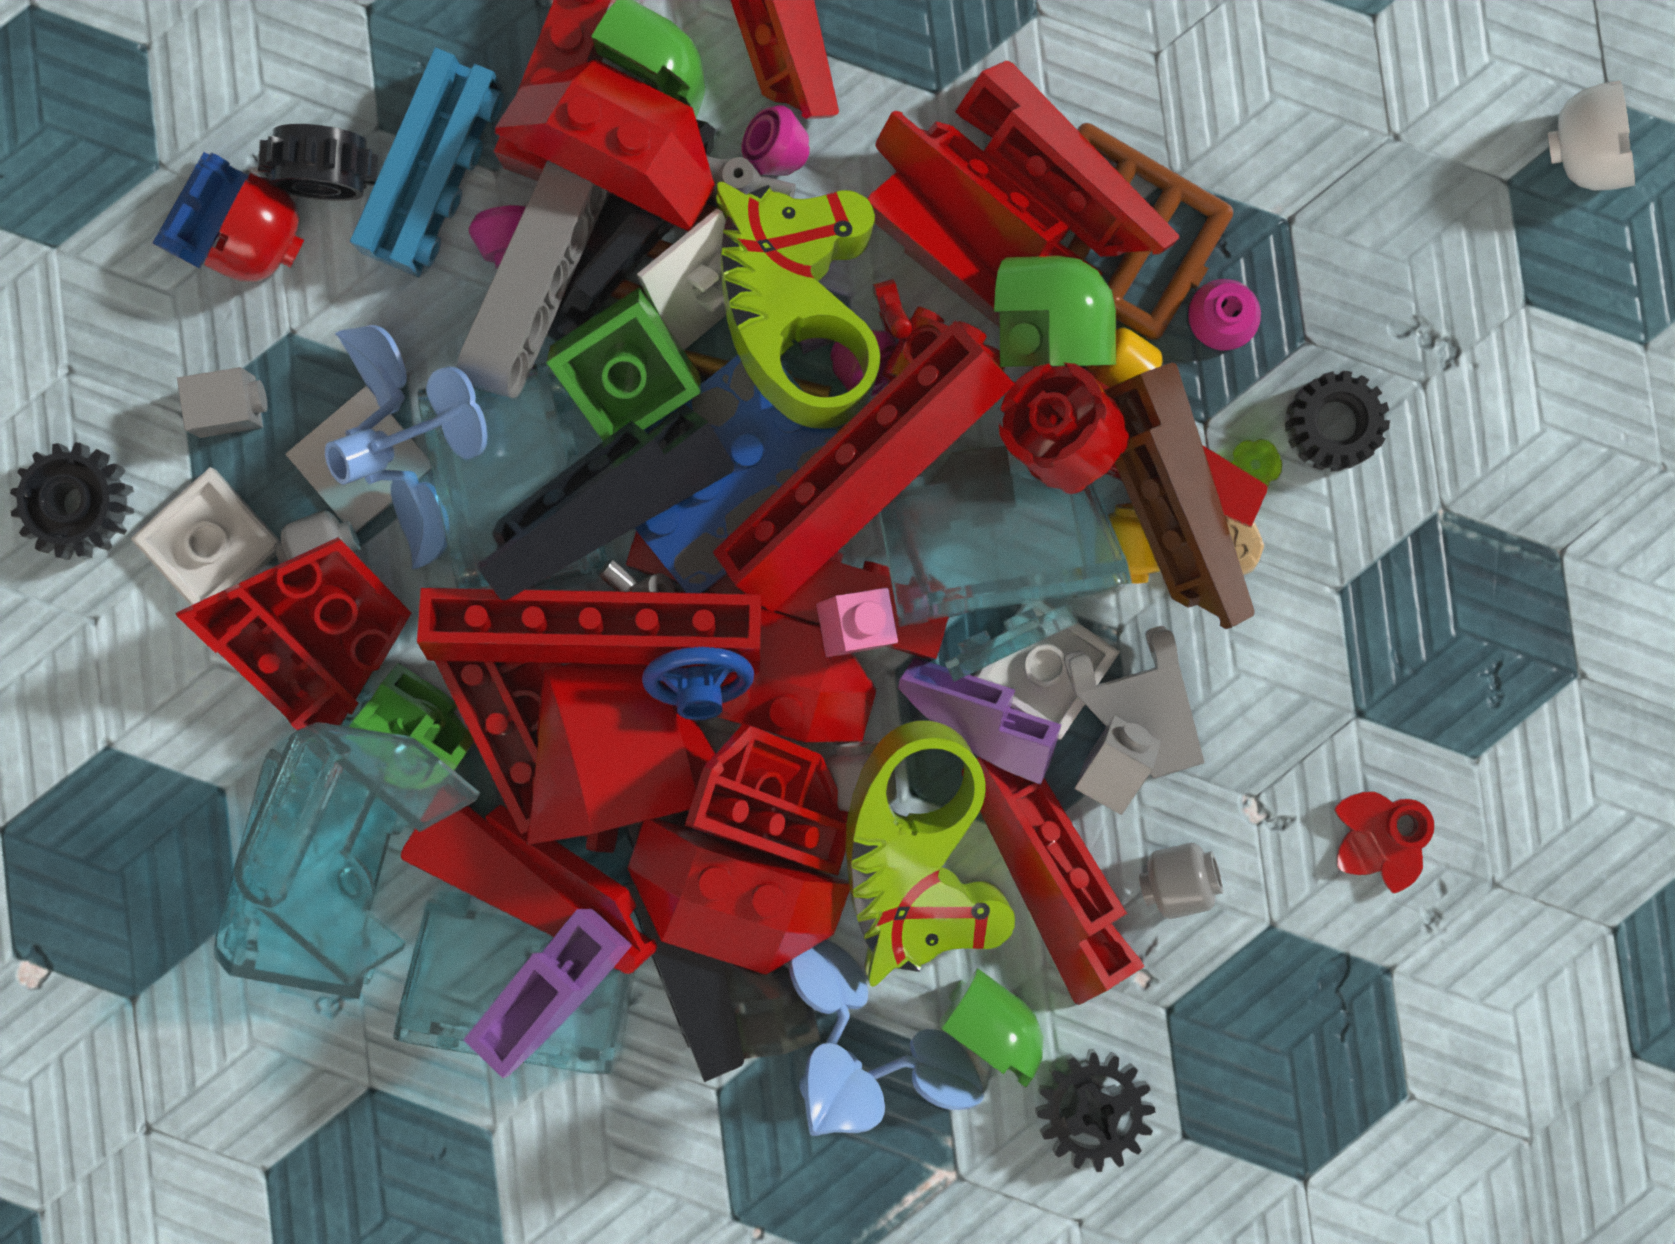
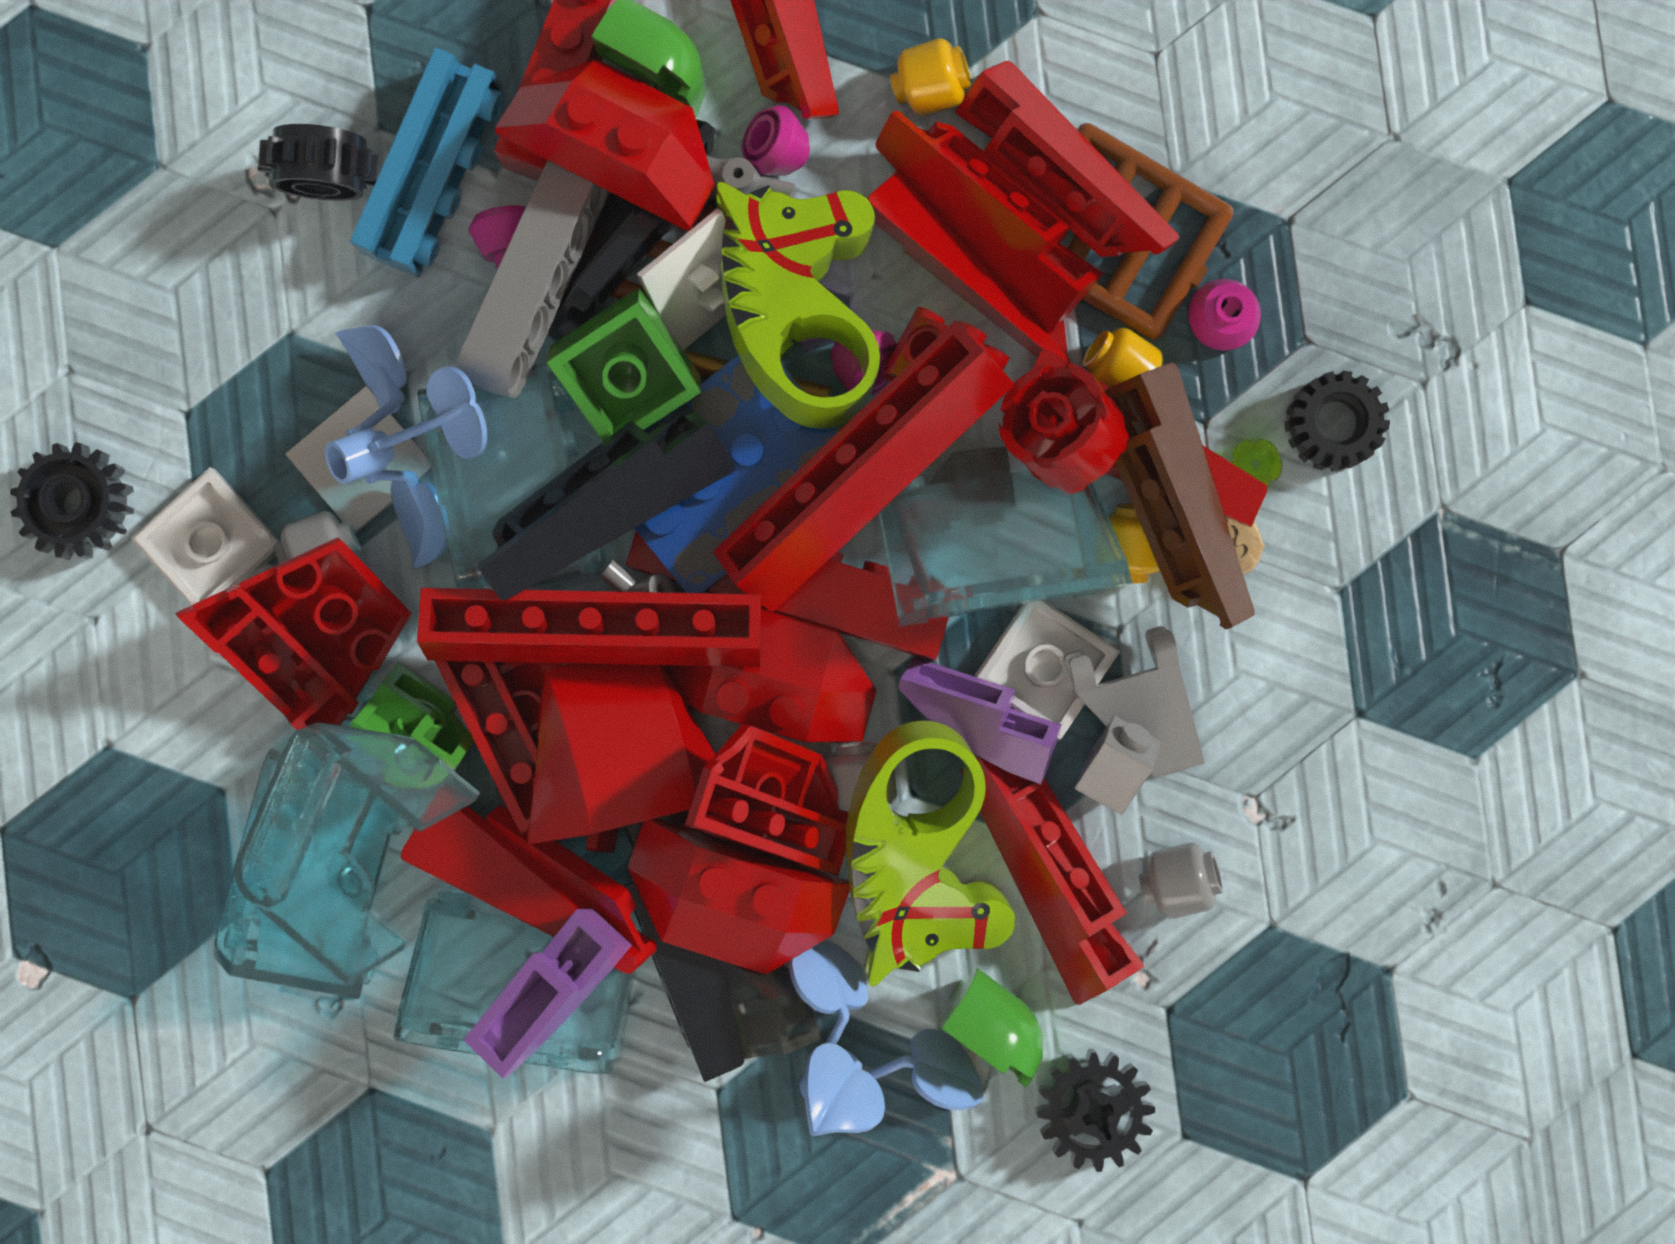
blue hinge [153,152,249,269] -> none
light grey brick [177,367,267,438] -> none
red cylinder [204,170,304,282] -> none
blue piece [642,647,754,720] -> none
bright pink brick [816,588,898,657] -> none
red bar [873,279,912,339] -> none
clear light blue wing [944,603,1079,682] -> none
bright green brick [994,256,1116,367] -> none
red plate [1334,791,1435,894] -> none
white cylinder [1547,80,1635,191] -> none
none -> yellow head [890,38,972,116]

